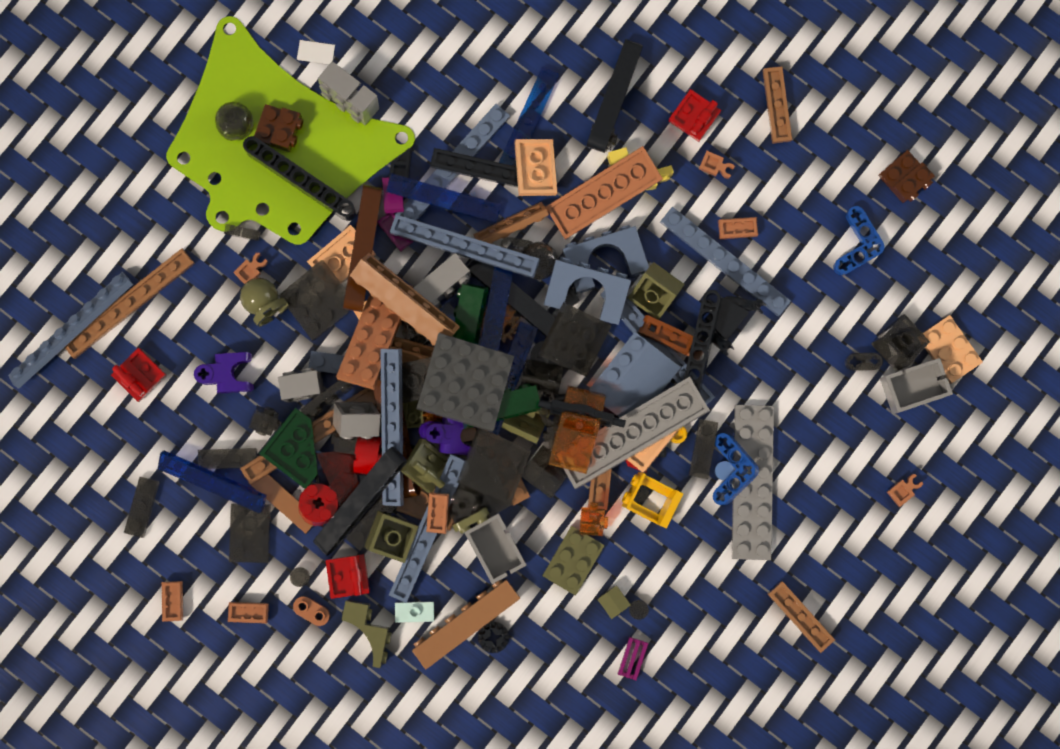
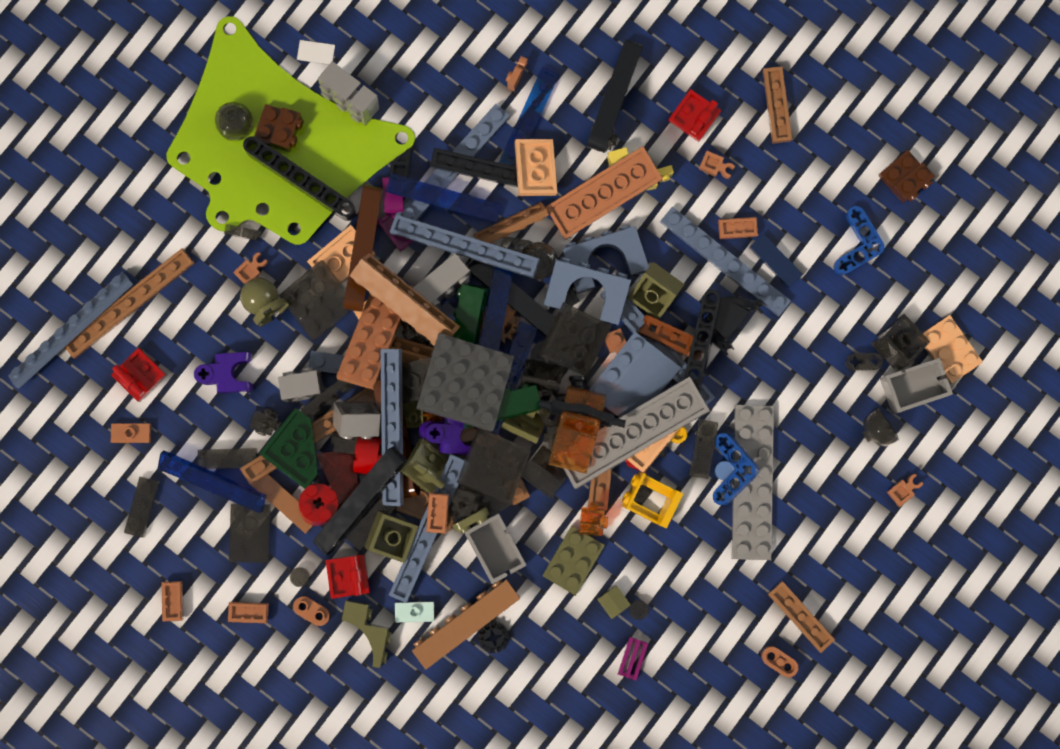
none -> nougat plate [111,424,151,443]
none -> nougat plate [506,56,528,91]
none -> black wheel [568,376,588,393]
none -> nougat plate [603,328,626,355]
none -> dark blue tile [749,234,803,288]
none -> nougat plate [761,646,798,678]
none -> clear smoke cylinder [862,407,899,446]

